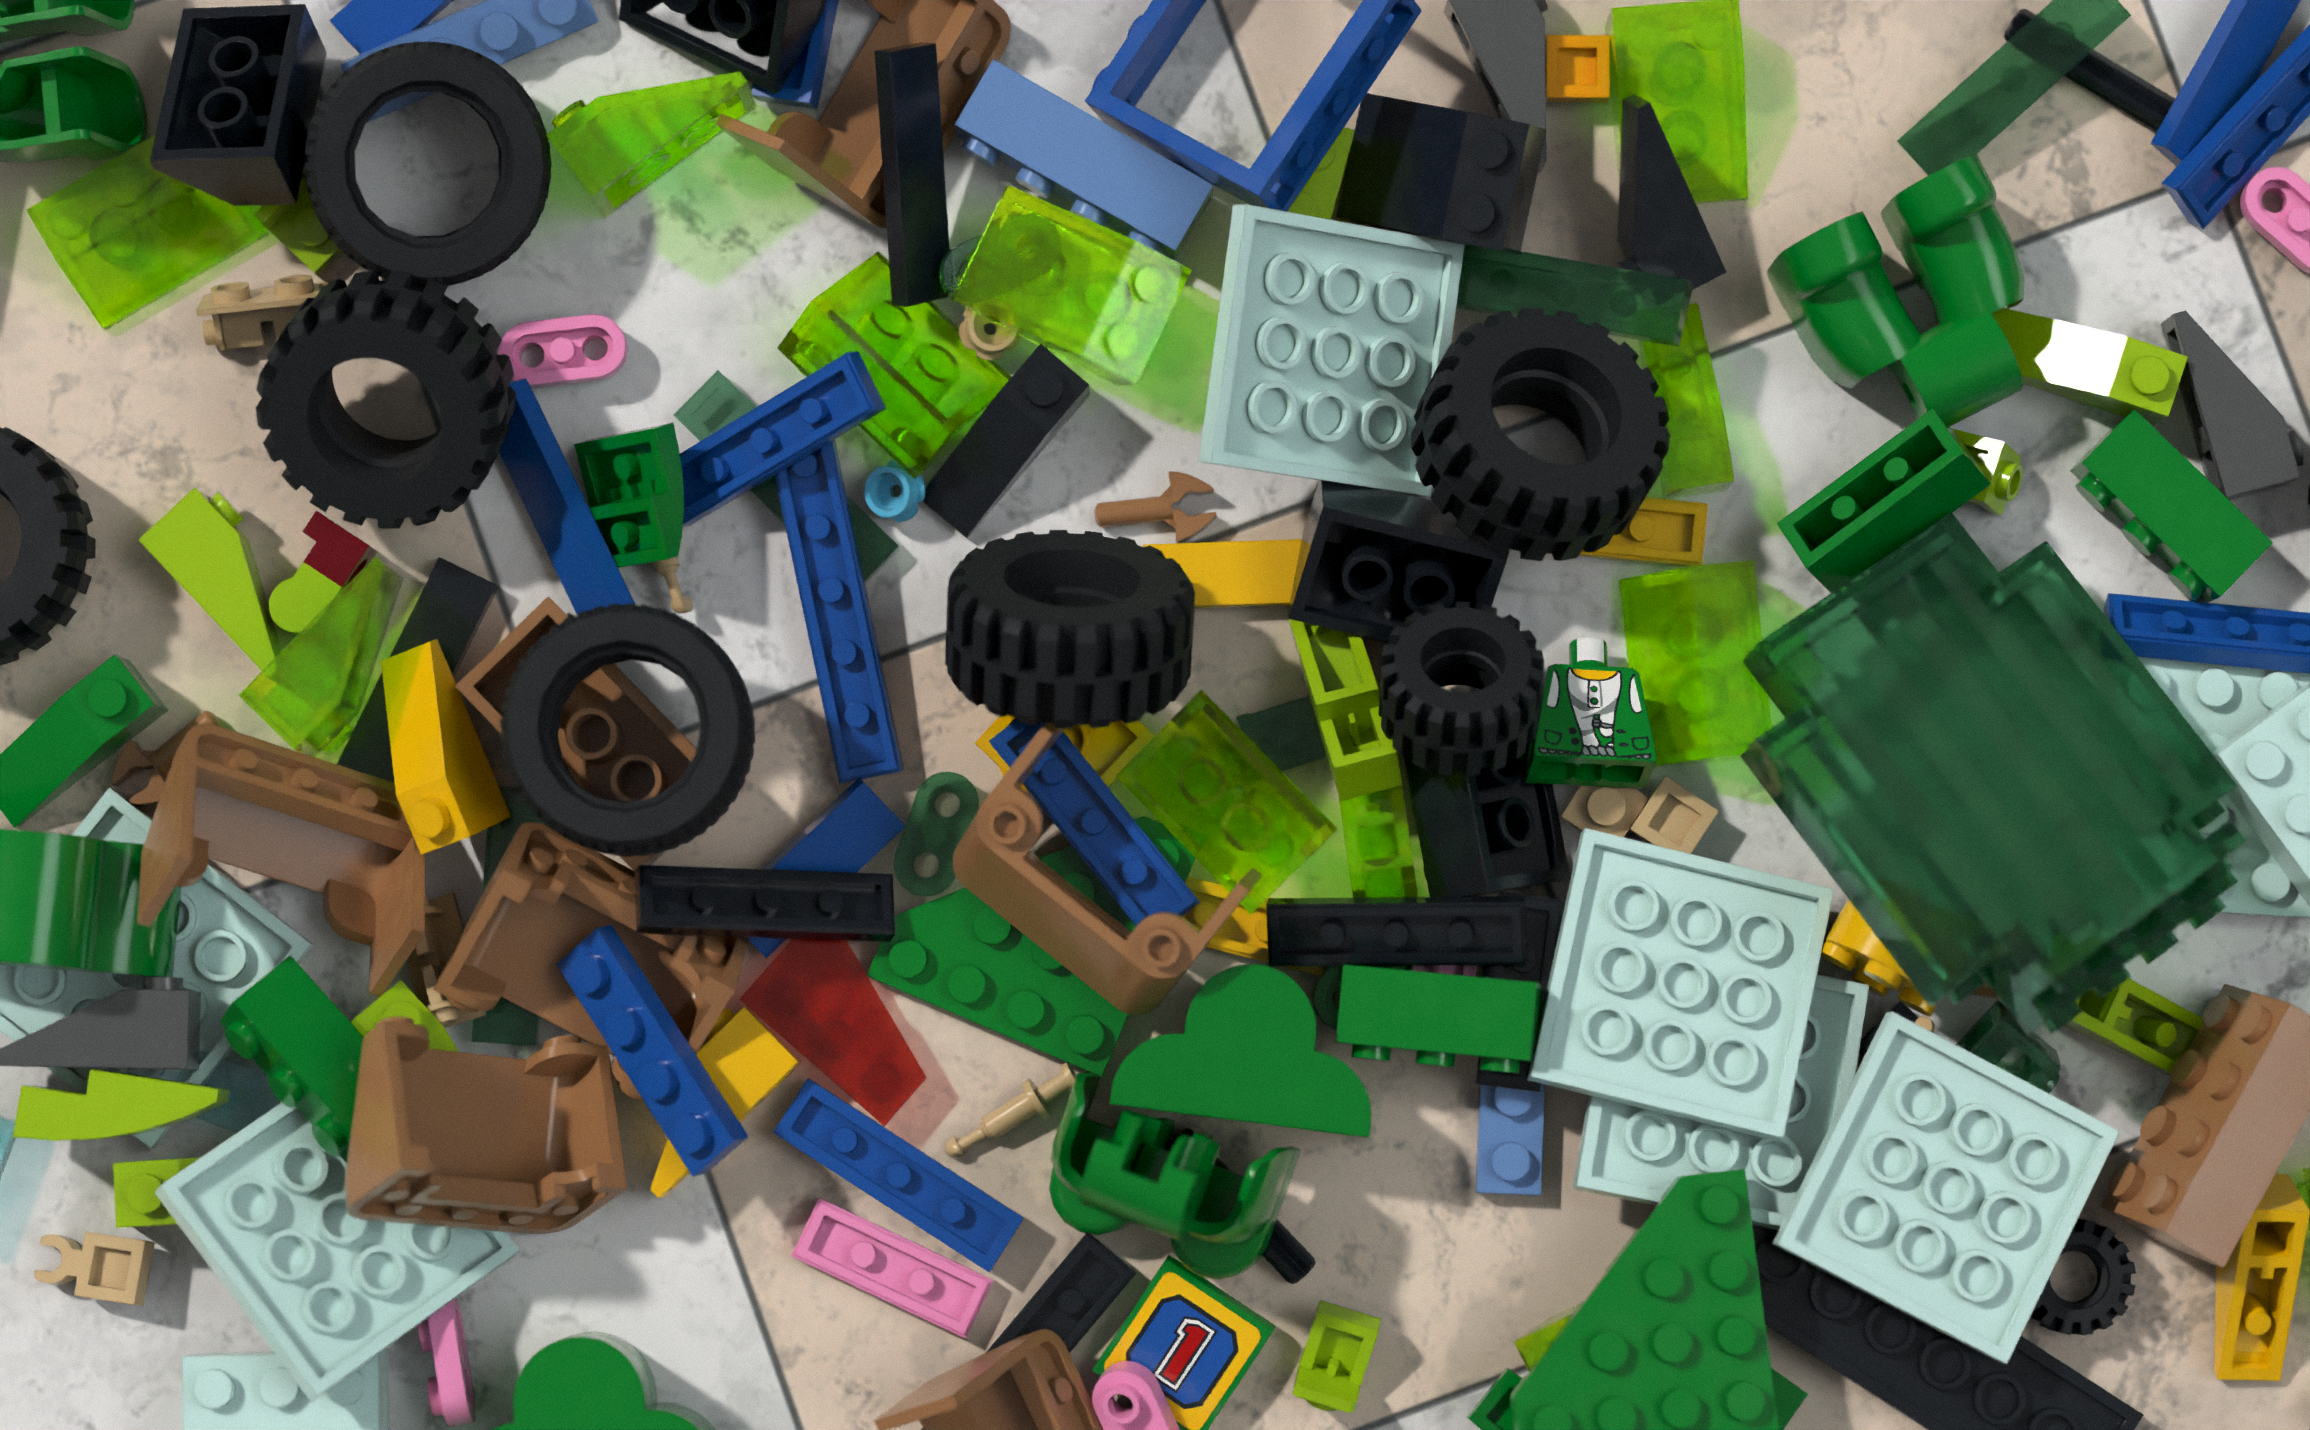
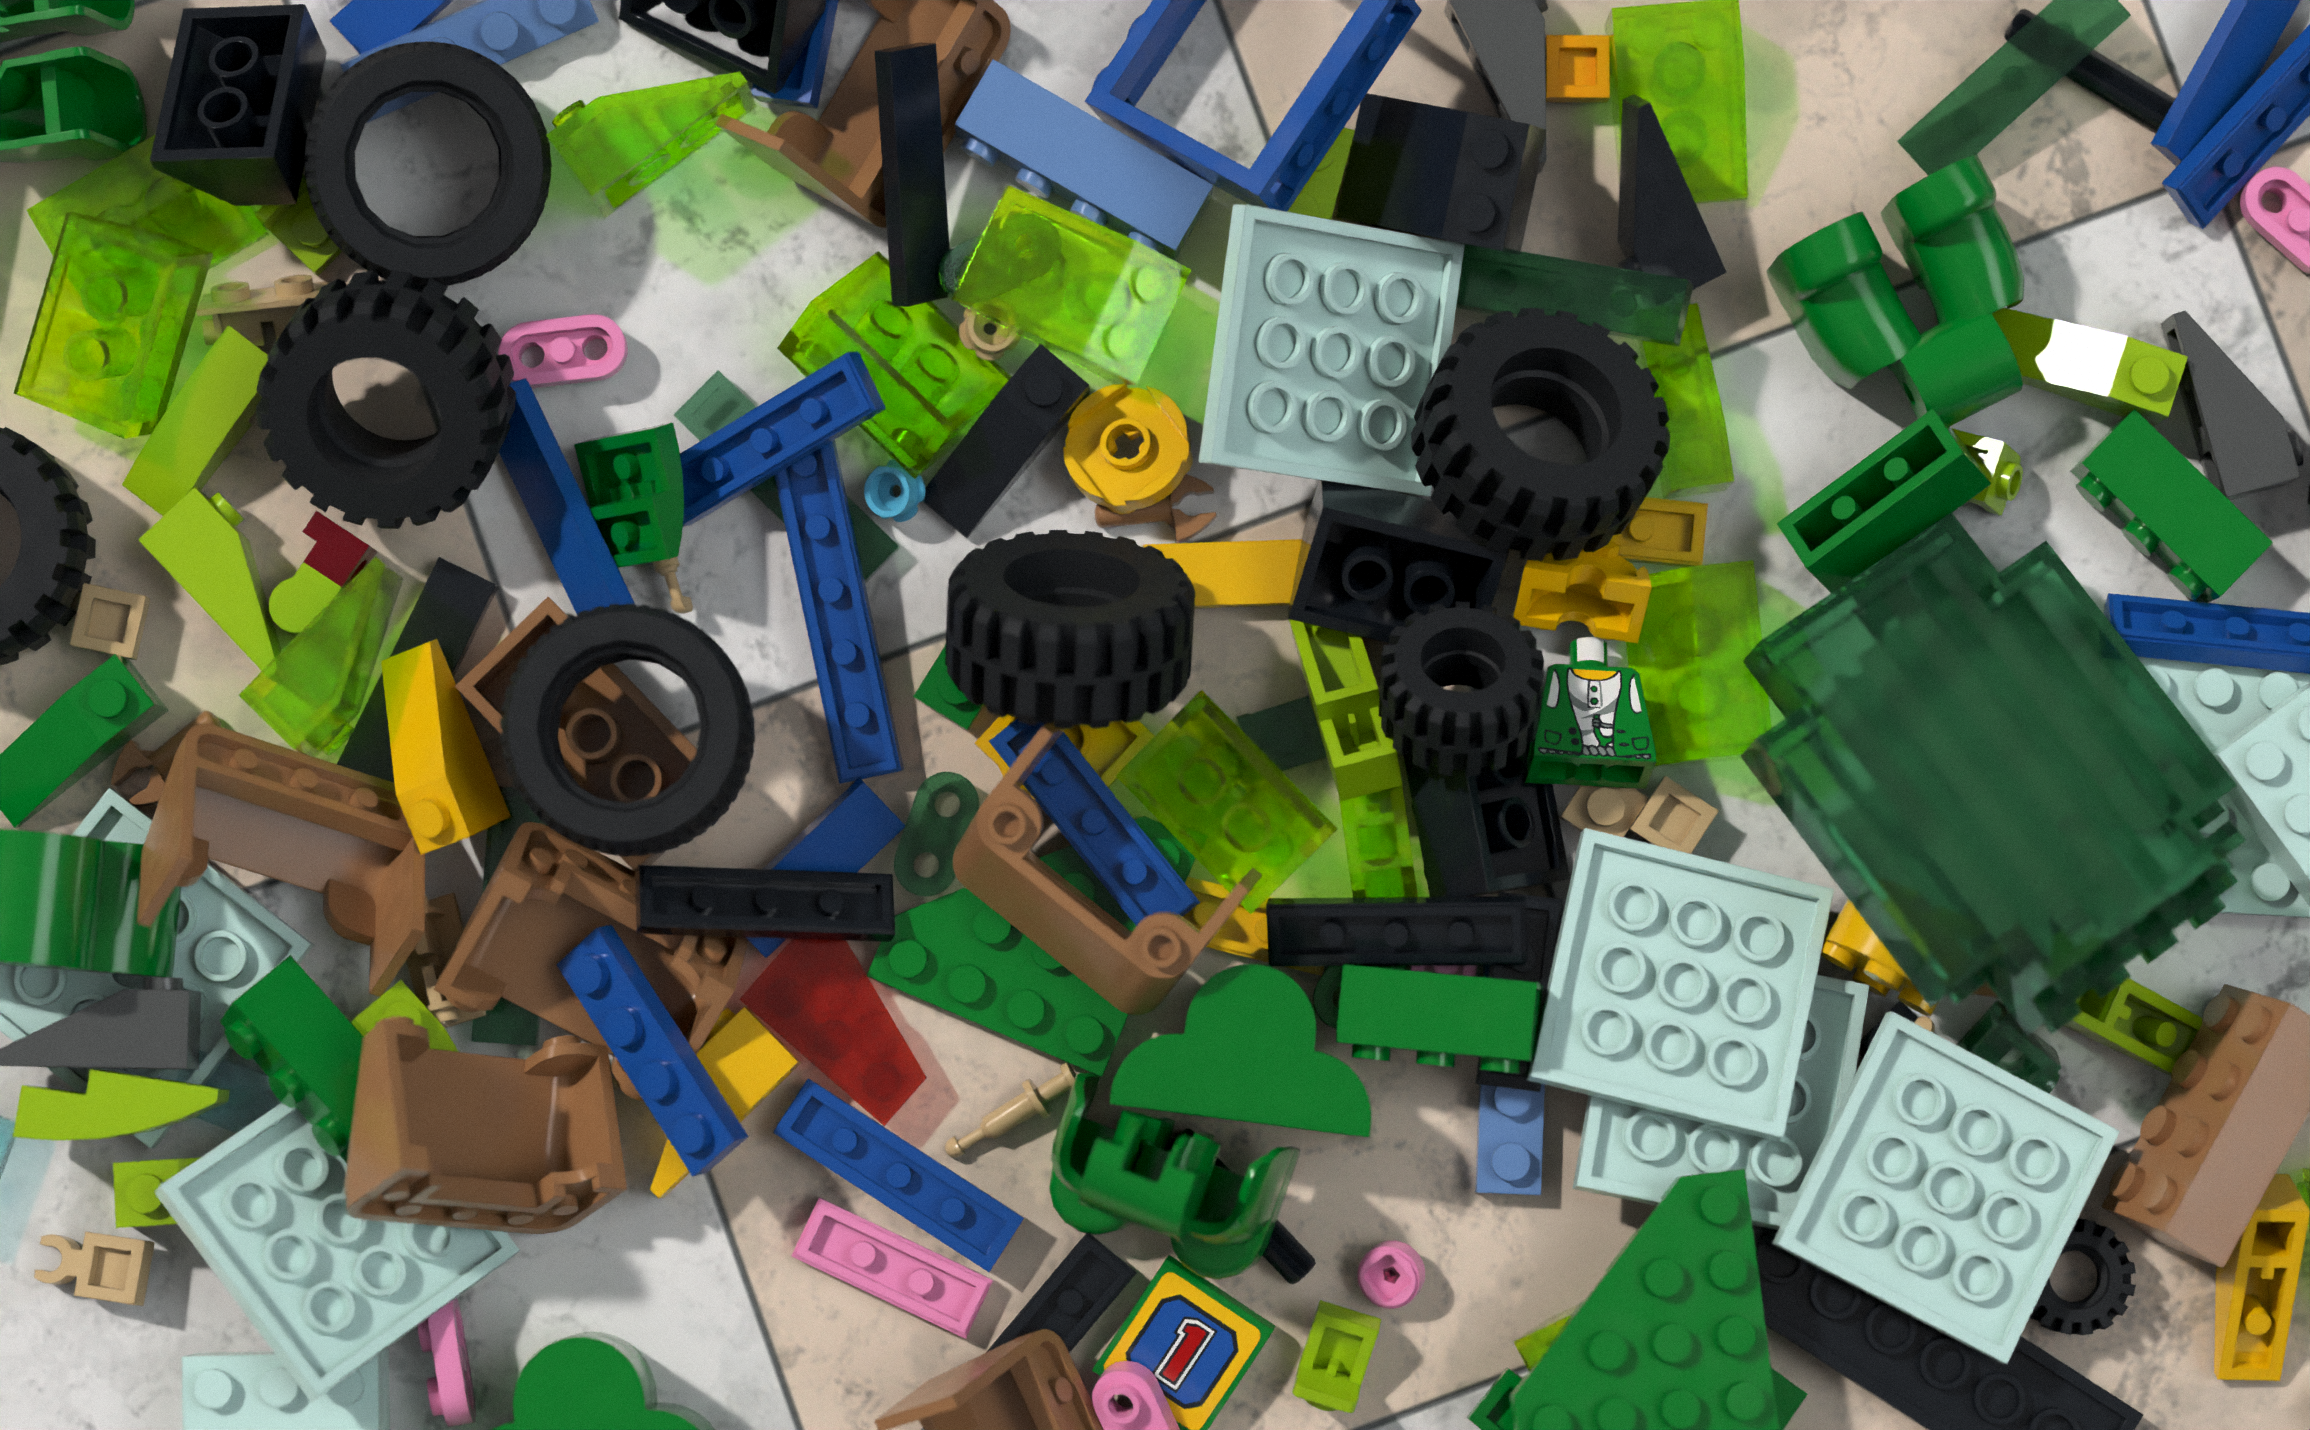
none -> clear neon green slope [14,212,213,439]
none -> tan plate [69,583,151,660]
none -> lime slope [122,325,268,516]
none -> green plate [913,645,984,732]
none -> yellow plate [1063,384,1193,515]
none -> bright pink tile [1357,1240,1425,1309]
none -> yellow cylinder [1513,541,1652,643]

